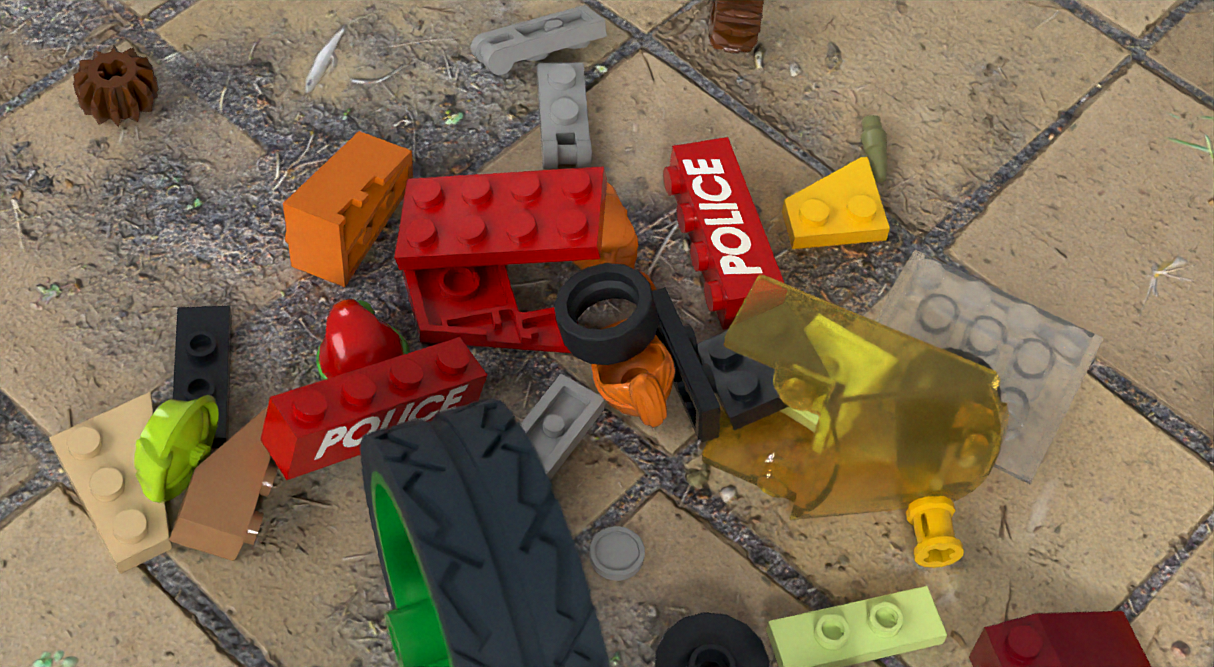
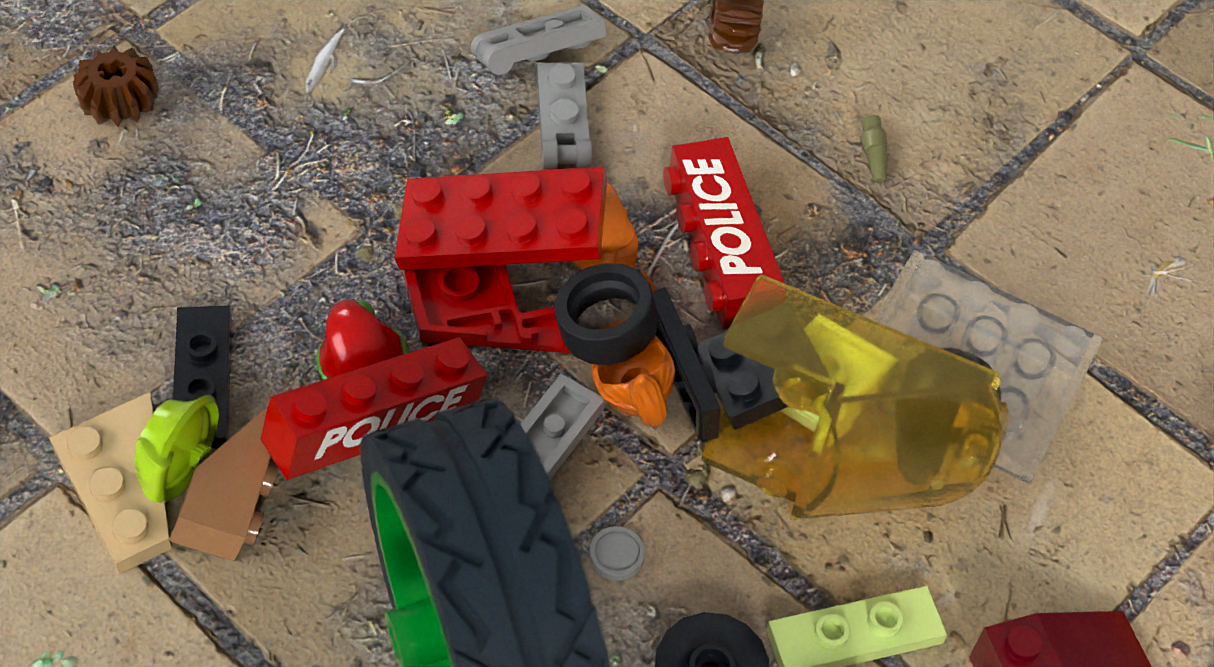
orange wedge [283,131,413,287] -> none
yellow wing [782,157,890,249] -> none
yellow bush [906,496,964,568] -> none

